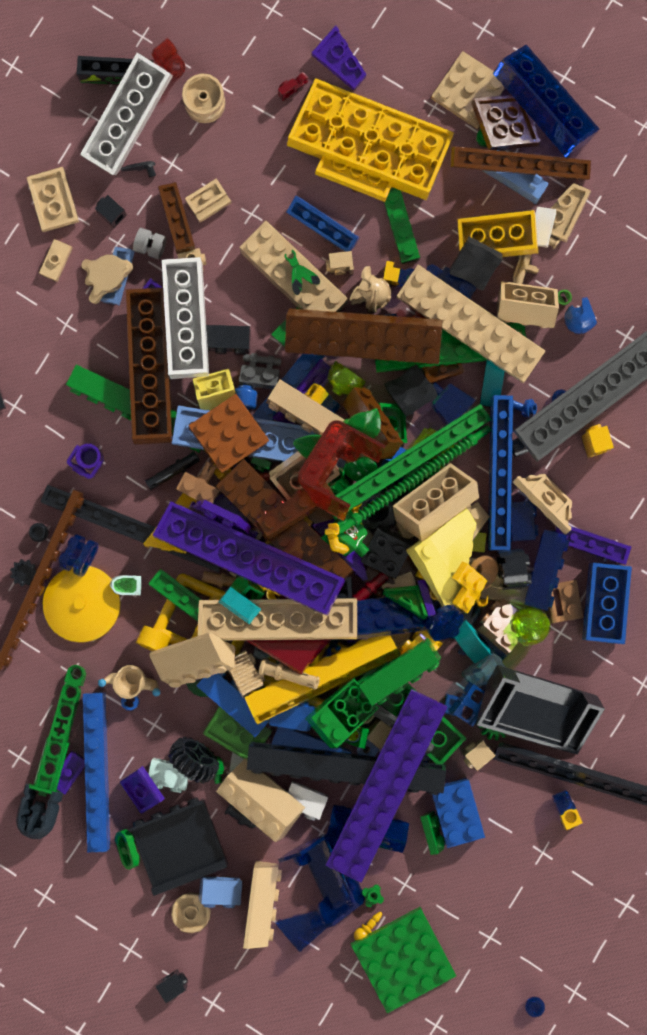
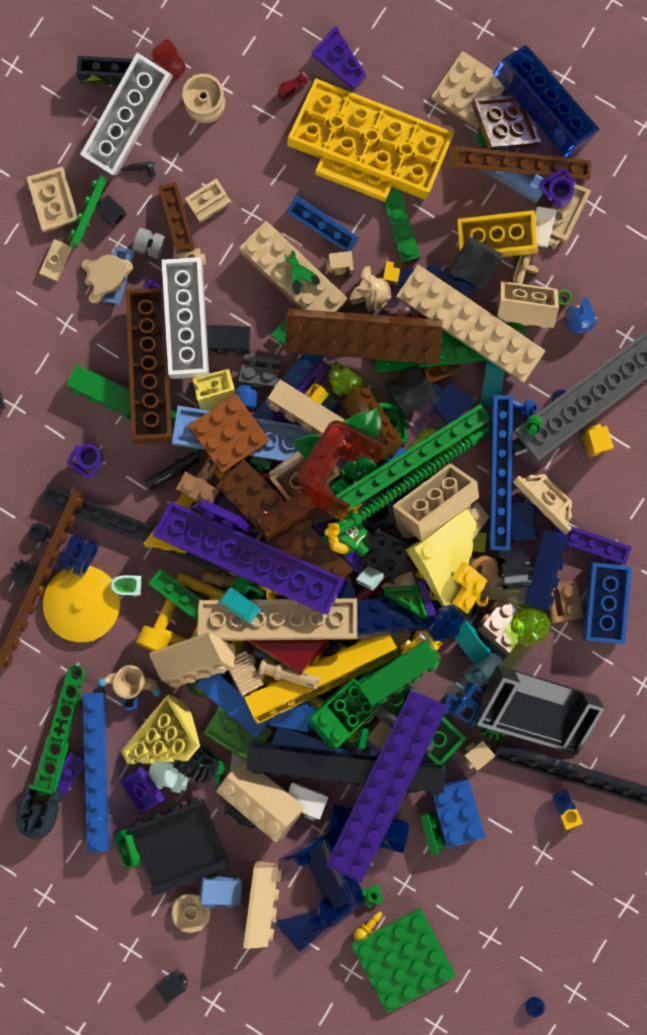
none -> green plate [68,175,108,250]
none -> light yellow slope [121,694,200,765]
none -> clear blue plate [337,583,355,599]
none -> light aqua tile [356,566,384,591]
none -> green cylinder [526,415,543,436]
none -> dark purple piece [540,168,576,208]

